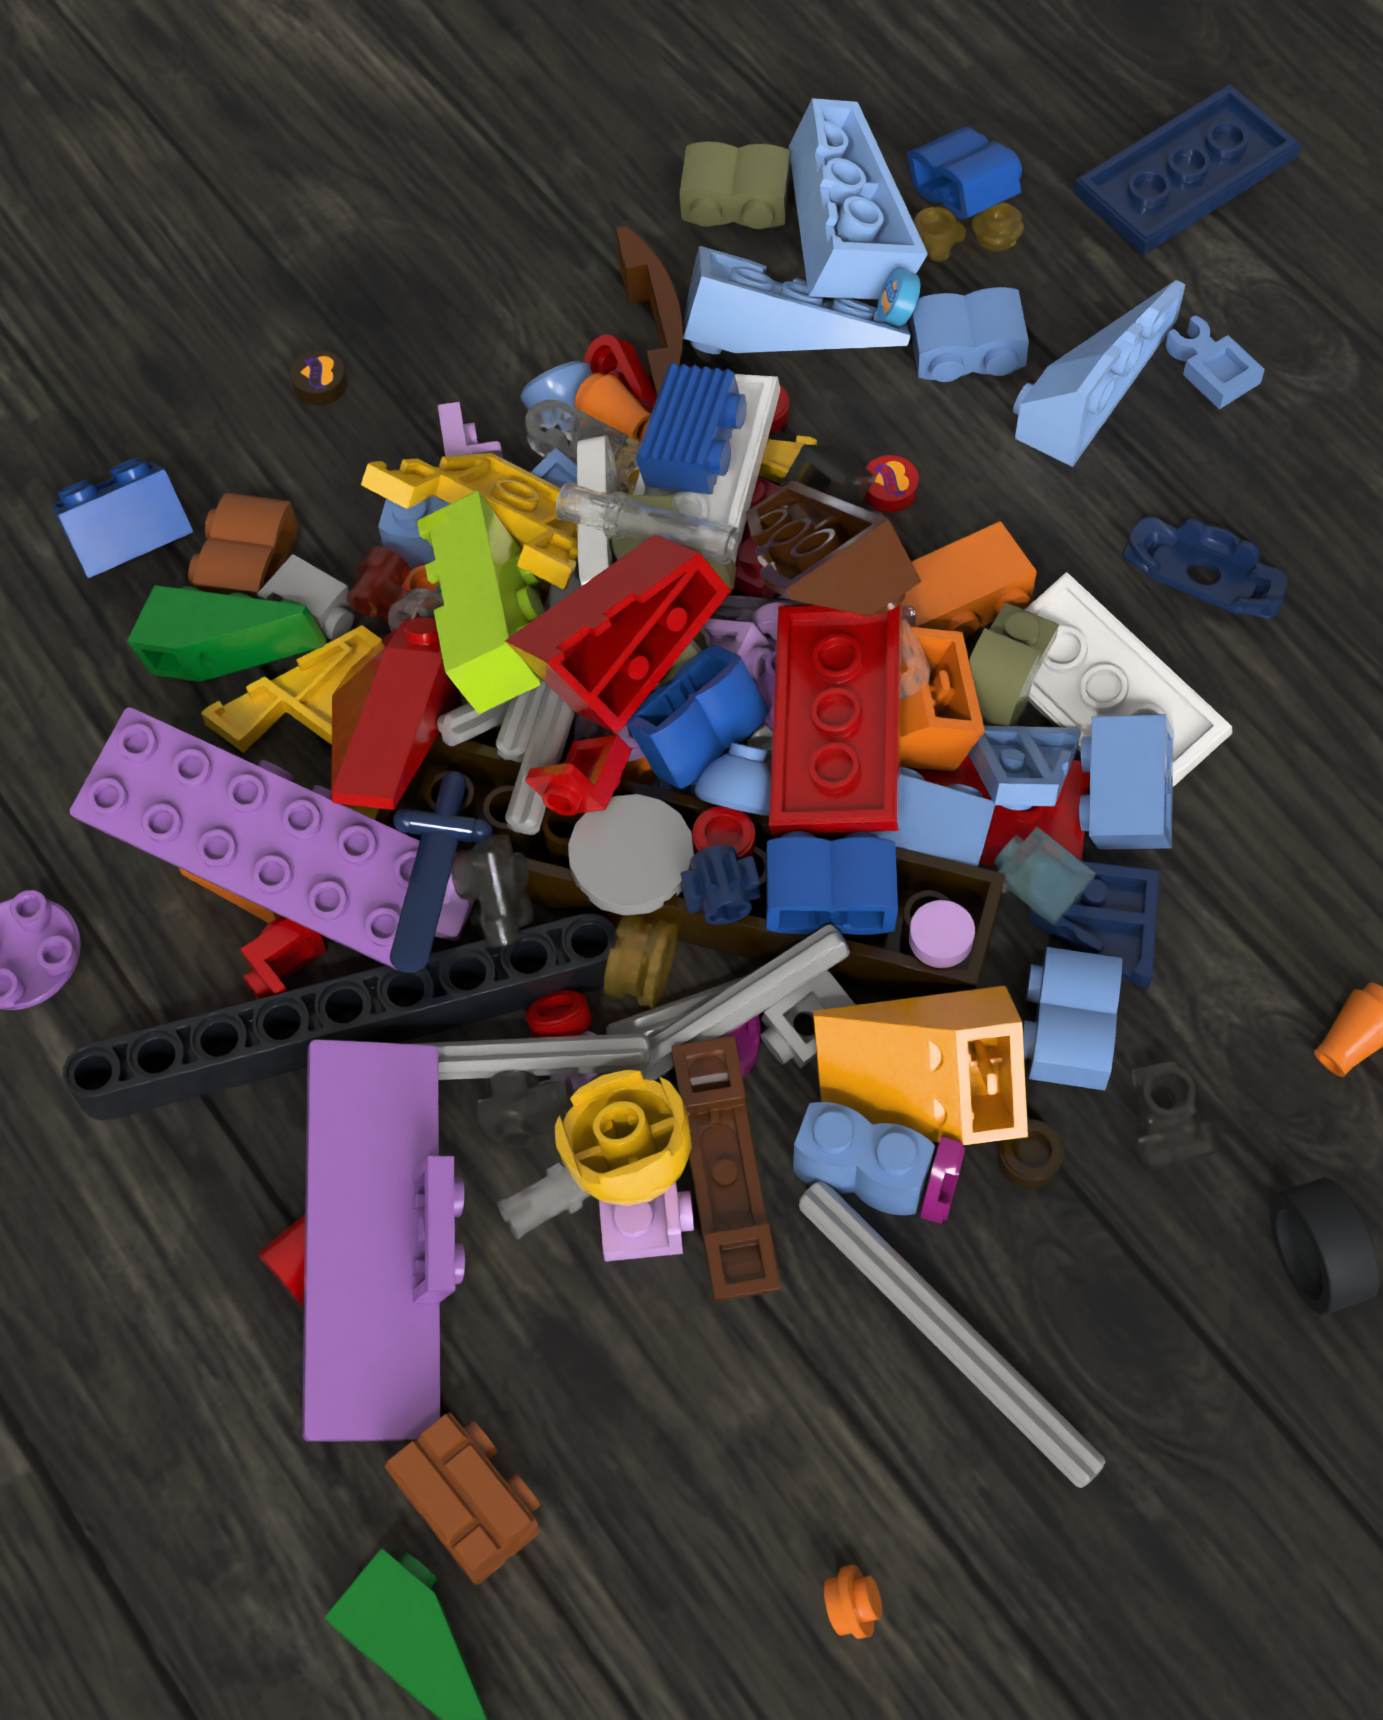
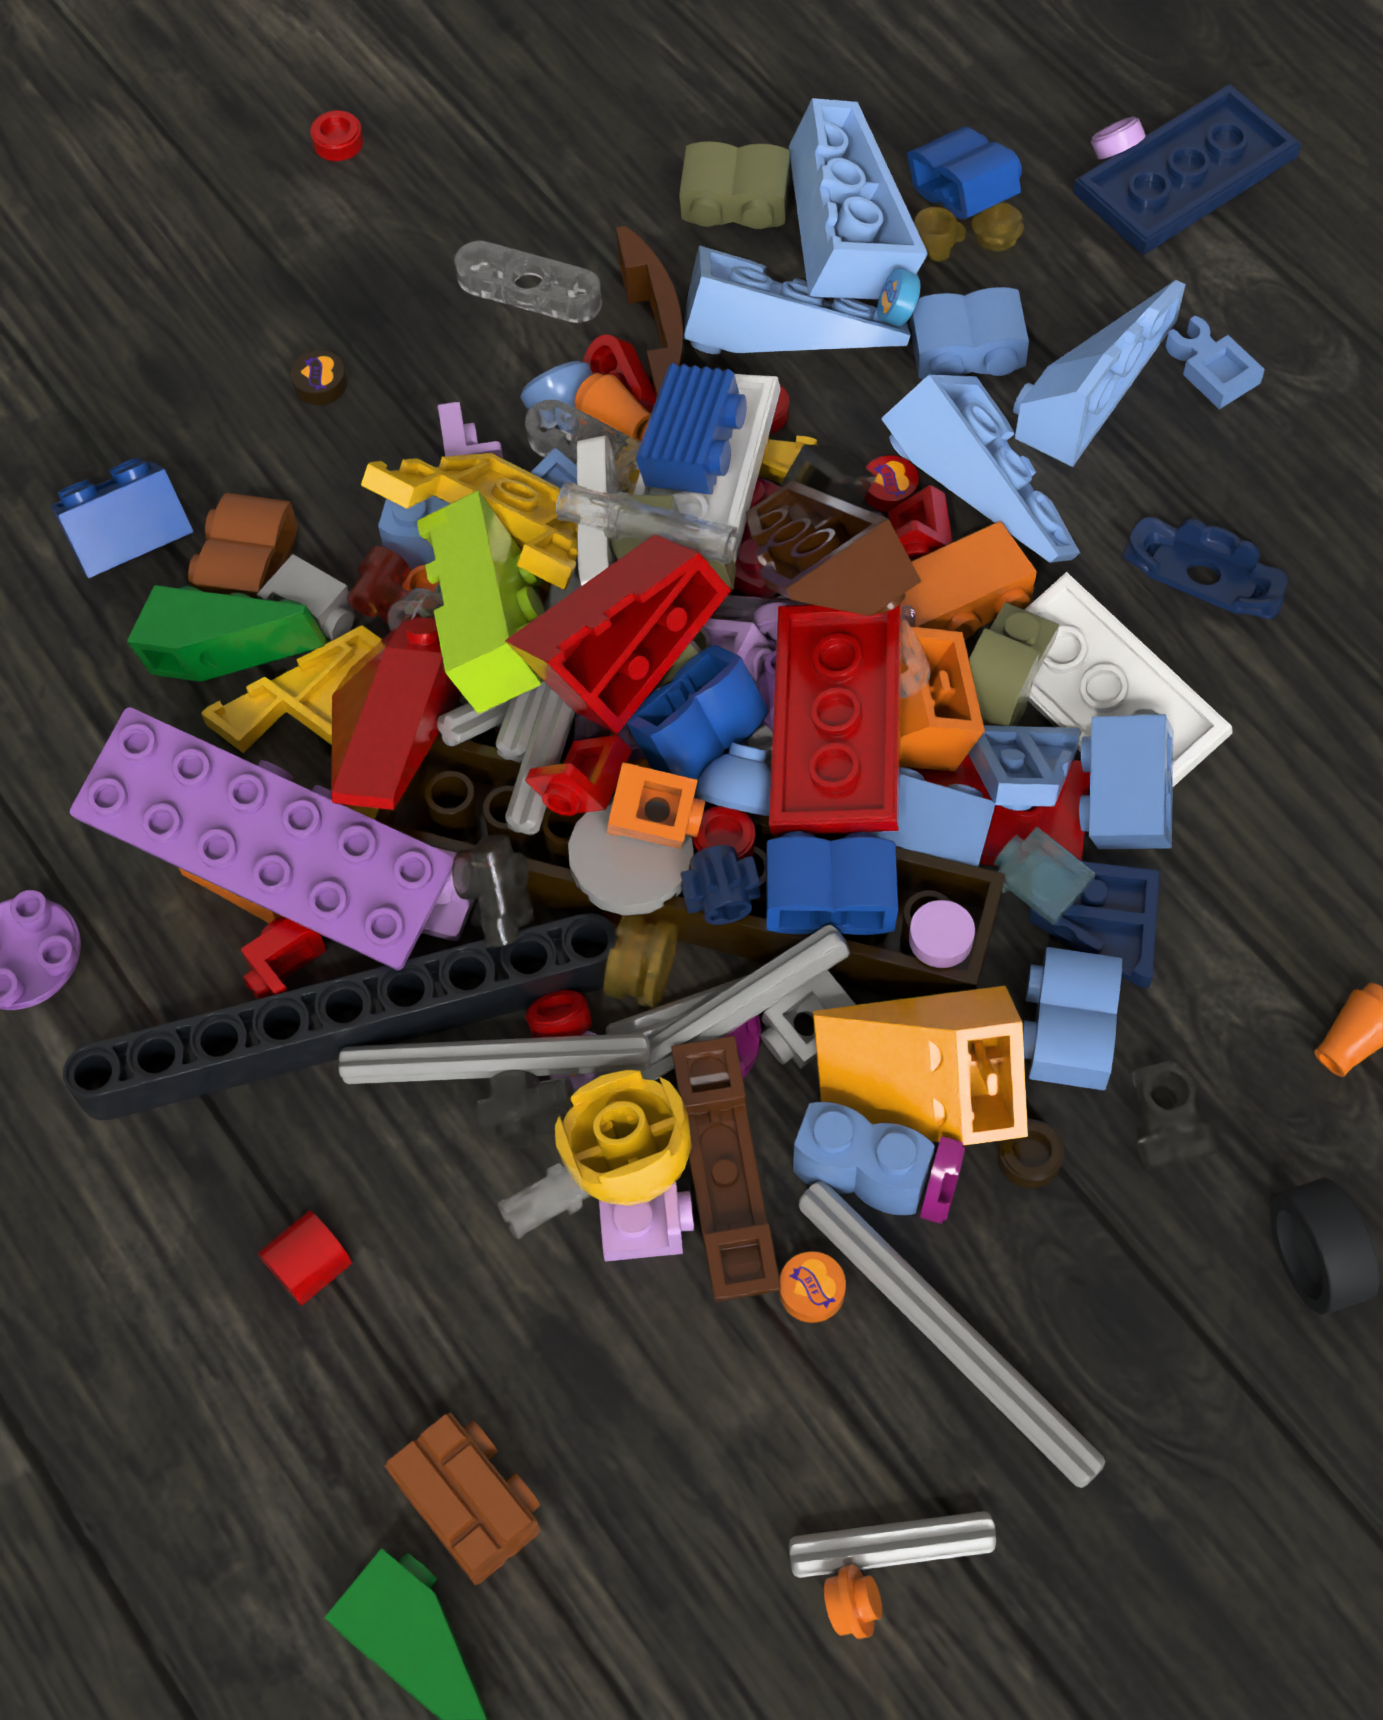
medium lavender bracket [302,1039,465,1442] -> none
dark blue sword [390,771,493,973] -> none
none -> red tile [310,111,364,161]
none -> clear beam [455,241,602,323]
none -> orange brick [606,762,706,849]
none -> orange tile [779,1251,846,1323]
none -> light grey axle [789,1511,996,1578]
none -> light blue wedge [881,375,1080,563]
none -> red bracket [888,485,952,562]
none -> lavender tile [1090,117,1146,159]

